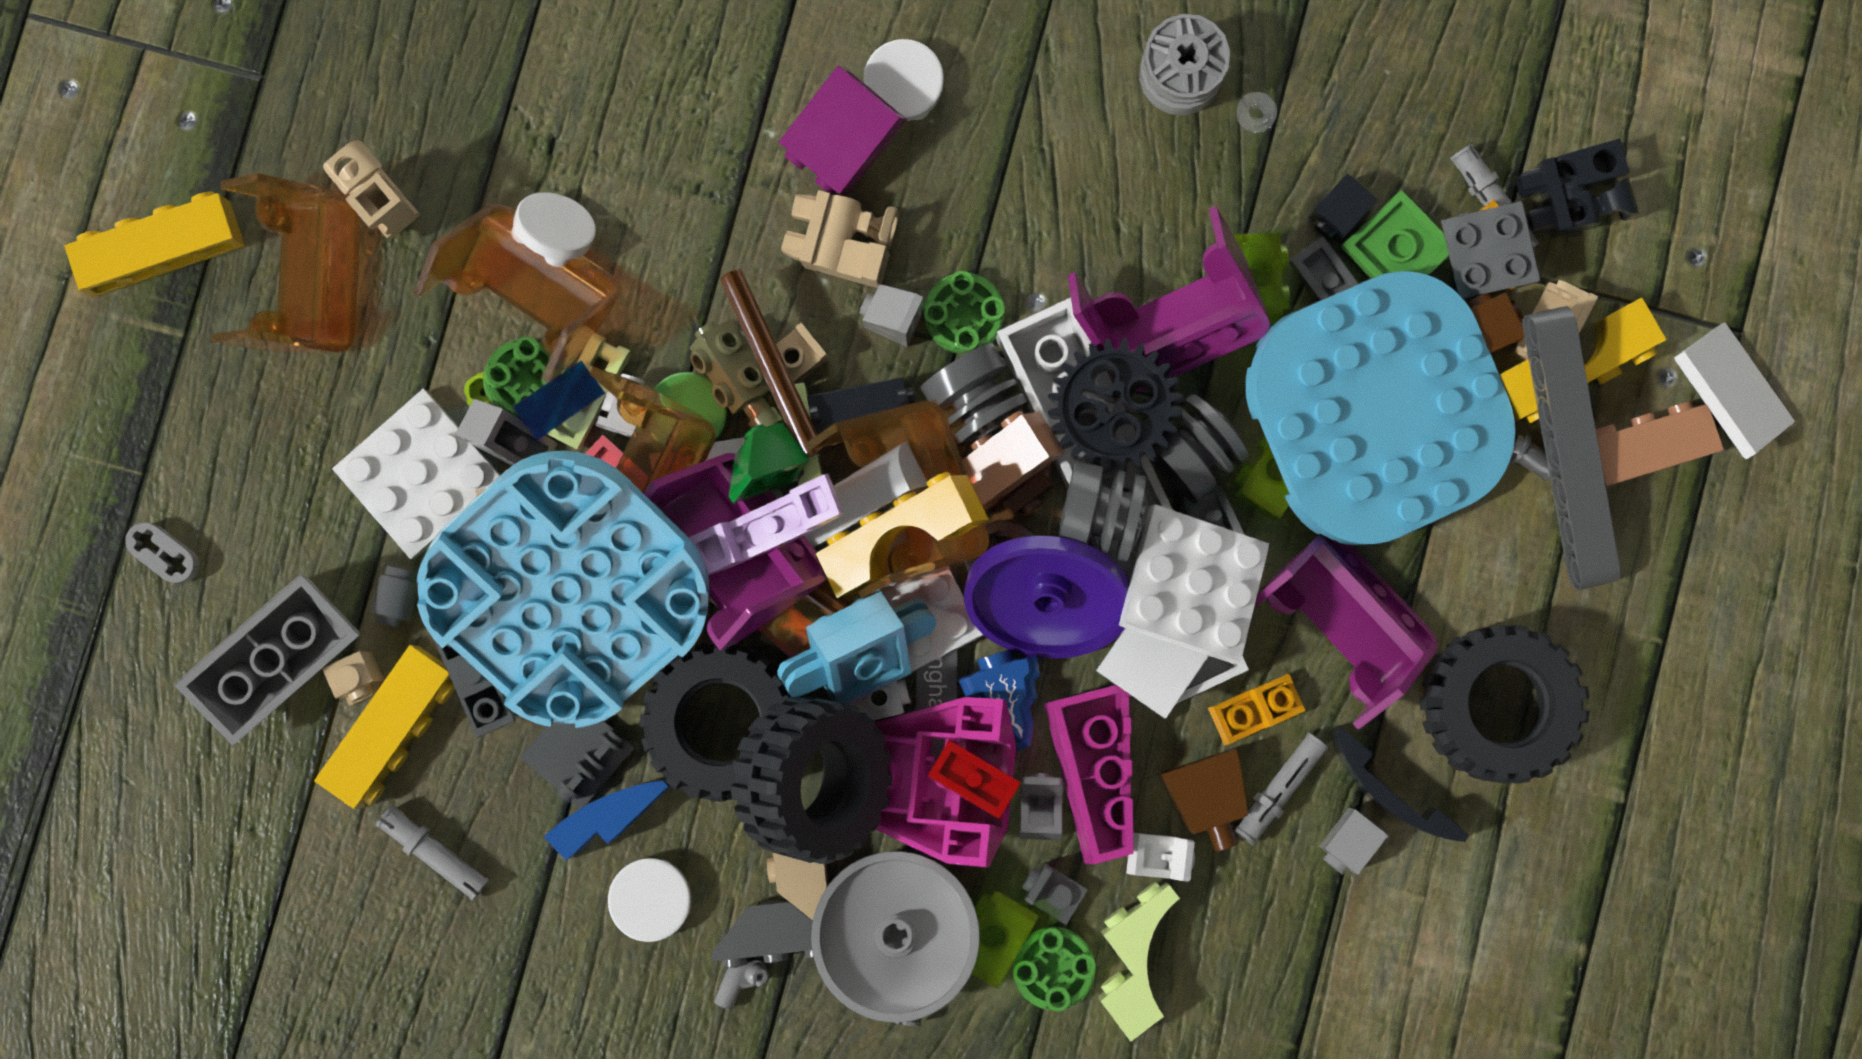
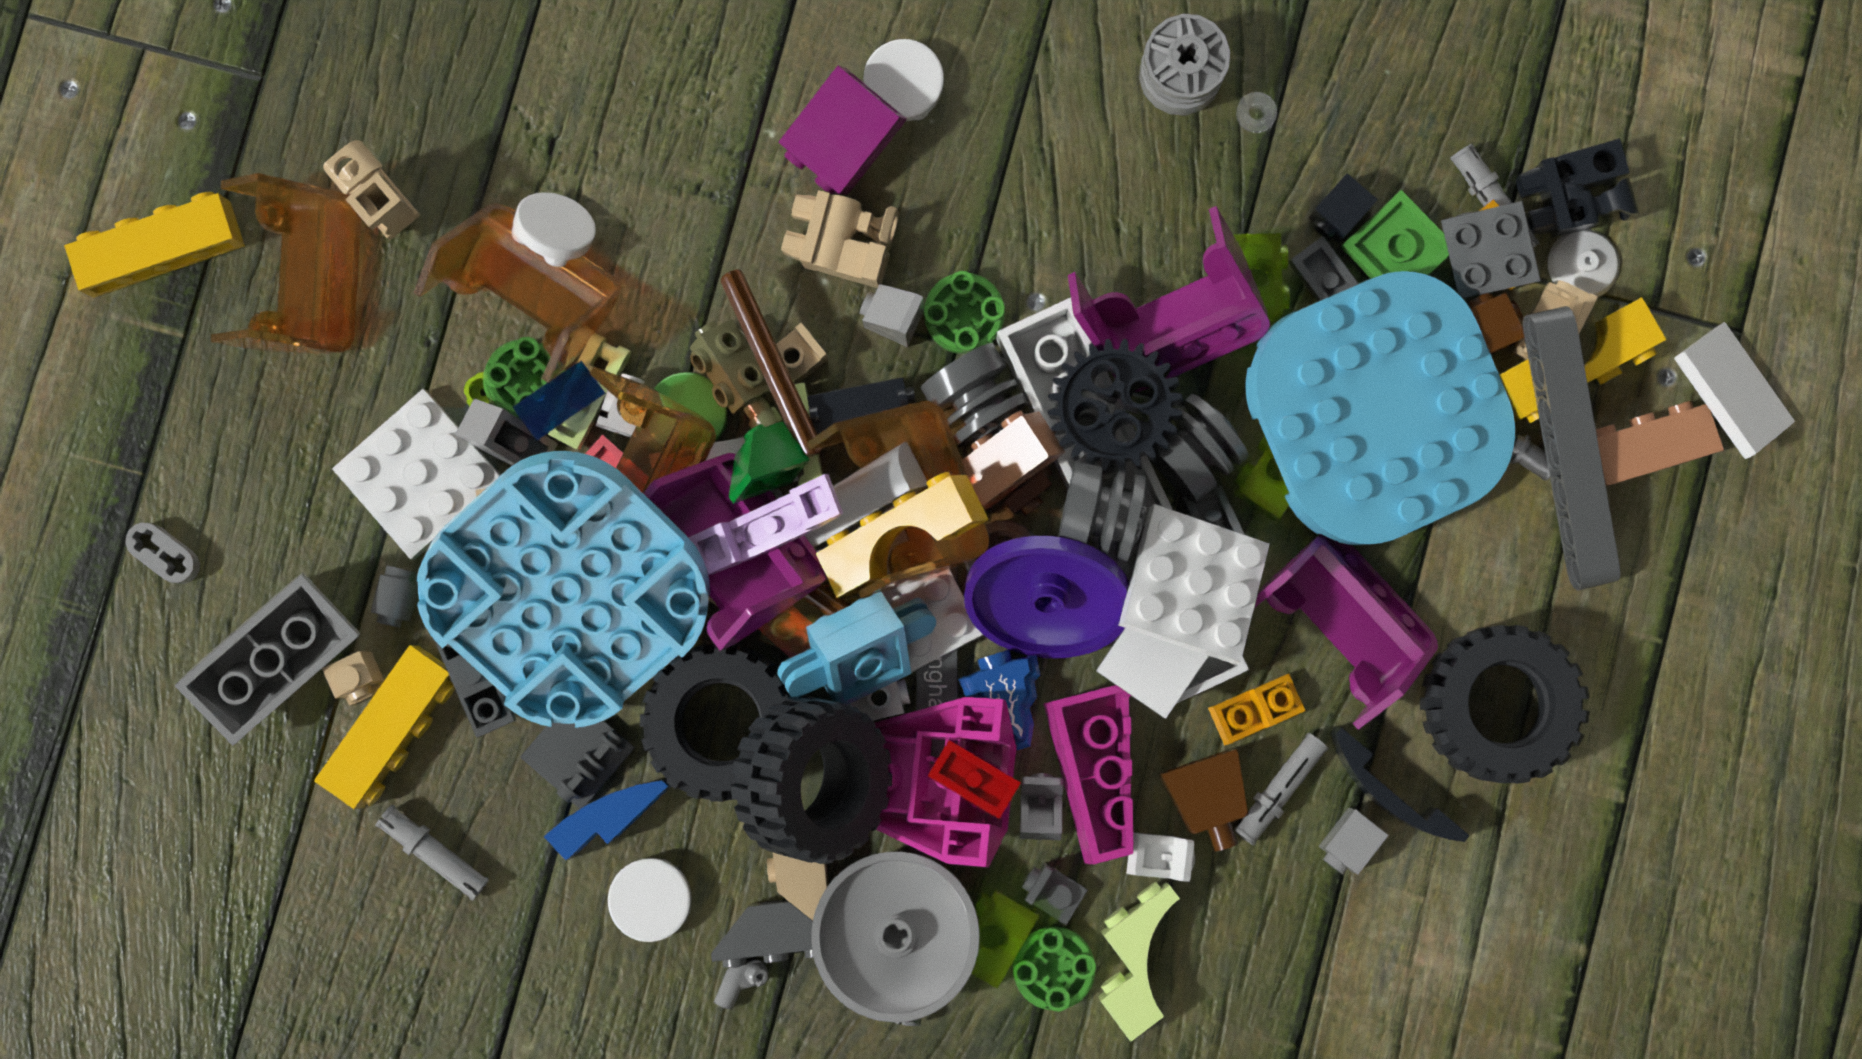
none -> white piece [1548,229,1620,297]

